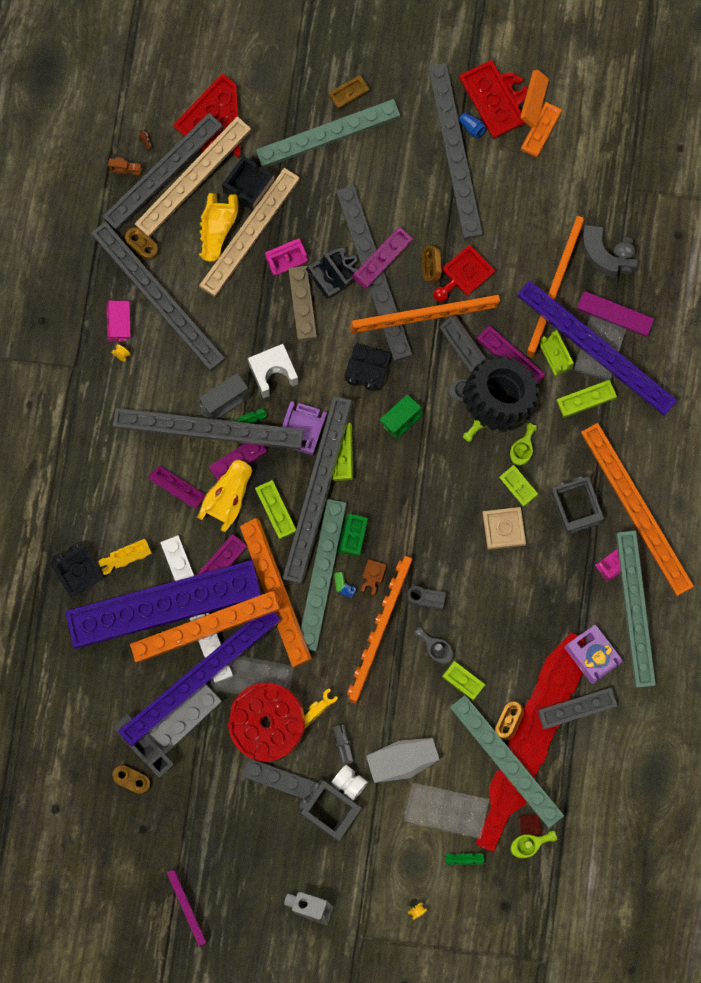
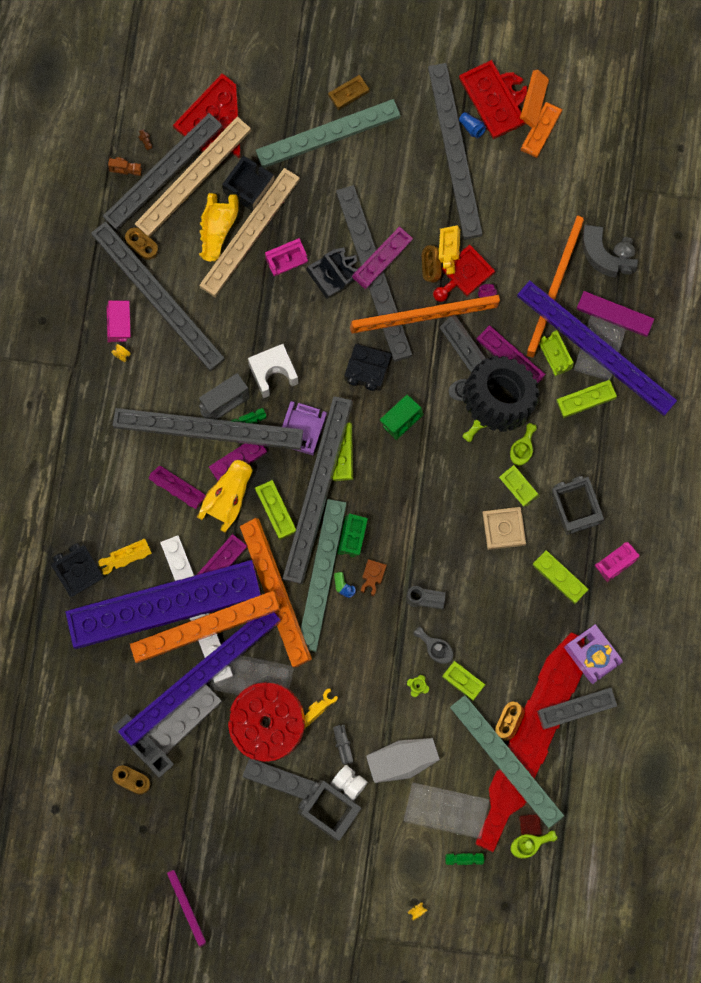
light grey torso [284,892,334,926] -> none
dark tan plate [288,266,317,341] -> none
orange plate [347,556,412,704] -> none
orange plate [581,423,694,597] -> none
sand green plate [616,531,655,688] -> none
none -> lime plate [407,675,429,697]
none -> yellow plate [439,225,460,275]
none -> magenta plate [478,284,497,298]
none -> lime plate [533,550,589,604]

